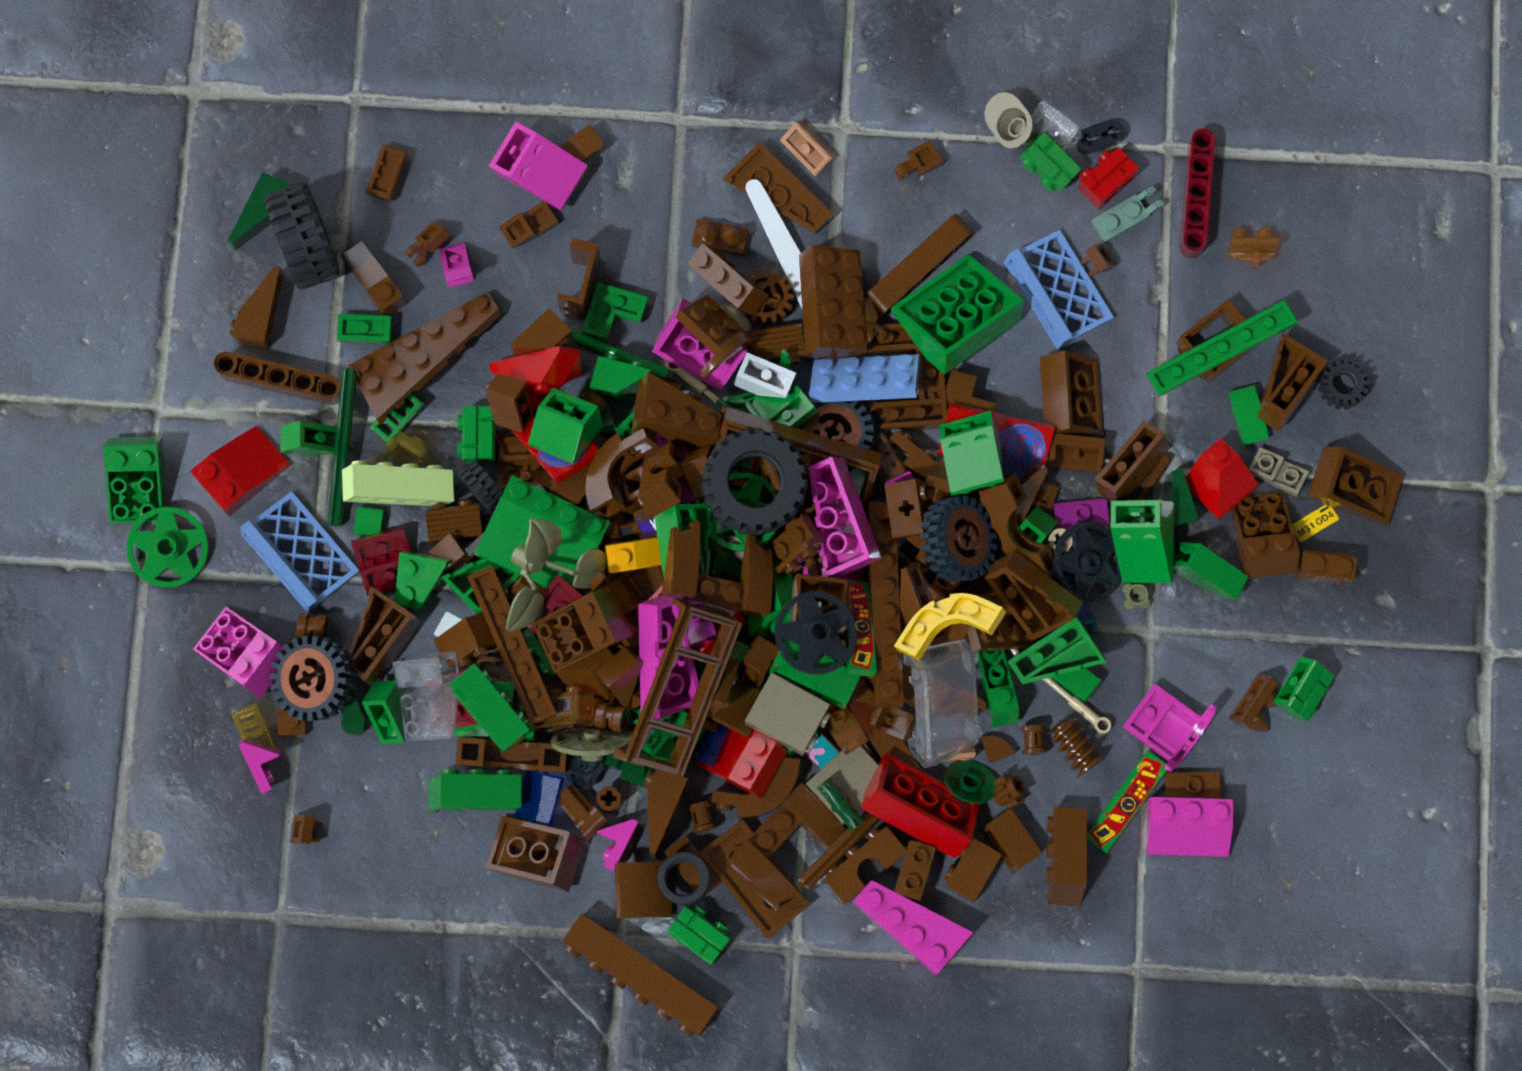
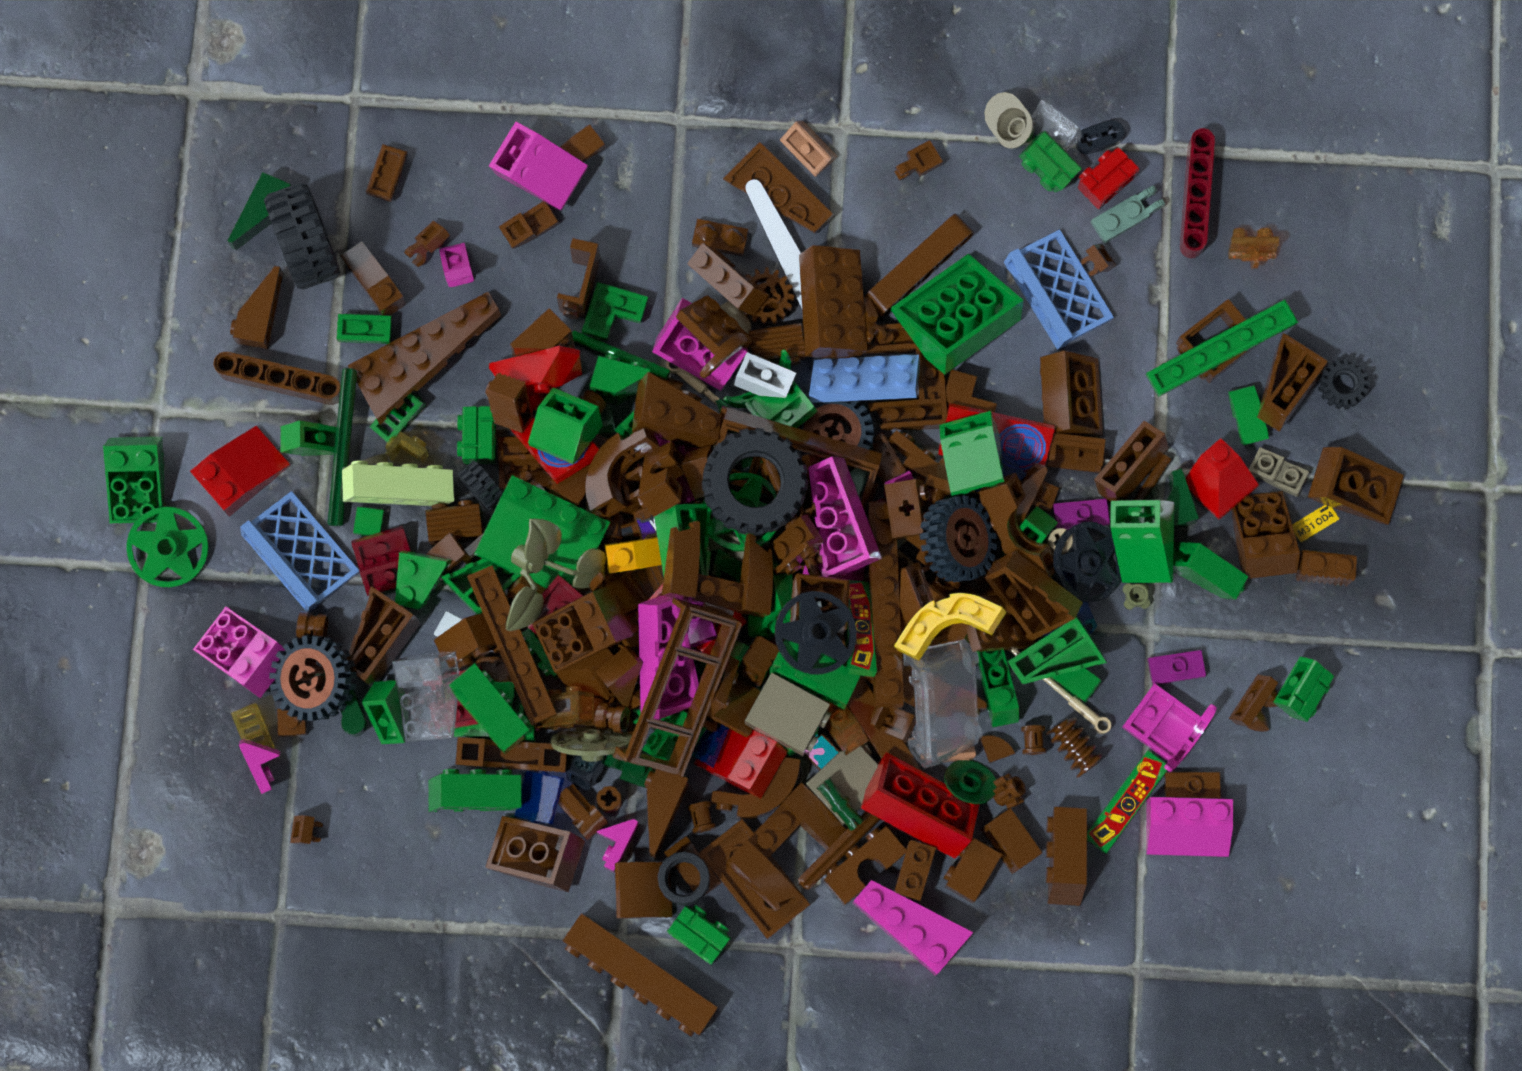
none -> magenta plate [1147,650,1206,686]

